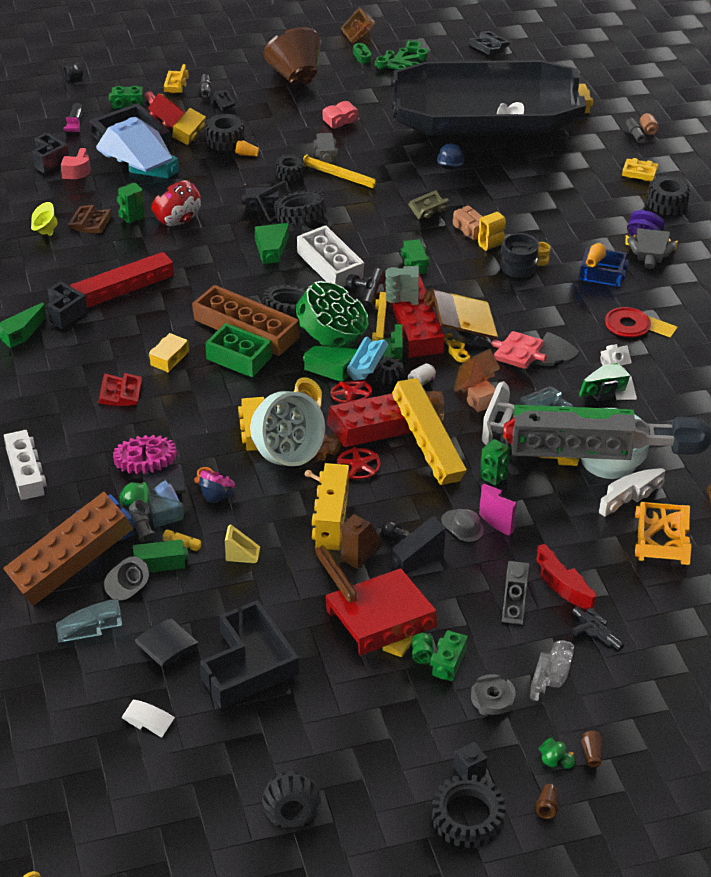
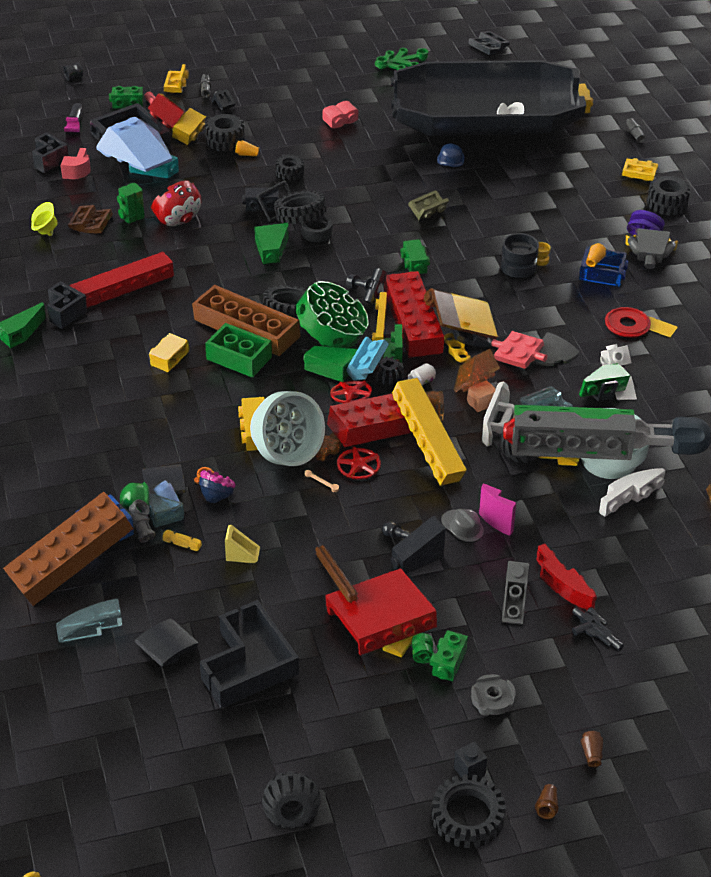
white brick [4,430,47,500] -> none
red slope [98,373,142,406] -> none
dark grey piece [104,557,149,600] -> none
dark pink gear [113,435,177,474] -> none
white slope [121,699,175,738] -> none
green brick [133,539,189,573] -> none
reddish brown cone [264,27,321,85] -> none
yellow piece [294,378,322,407] -> none
white brick [297,225,364,287] -> none
yellow axle [303,154,376,188] -> none
yellow brick [312,463,349,550] -> none
dark grey brick [314,133,338,164] -> none
clear orange slope [341,7,376,43] -> none
reddish brown slope [341,514,382,569] -> none
green beam [353,43,372,63] -> none
sand green legs [386,266,419,305] -> none
green tile [406,40,422,53] -> none
nougat brick [453,205,483,240] -> none
yellow brick [478,212,506,251] -> none
green brick [480,439,510,486] -> none
clear plate [530,640,574,701] -> none
green animal [539,737,576,769] -> none
light orange fence [635,502,691,565] -> none
nougat brick [639,113,659,135] -> none

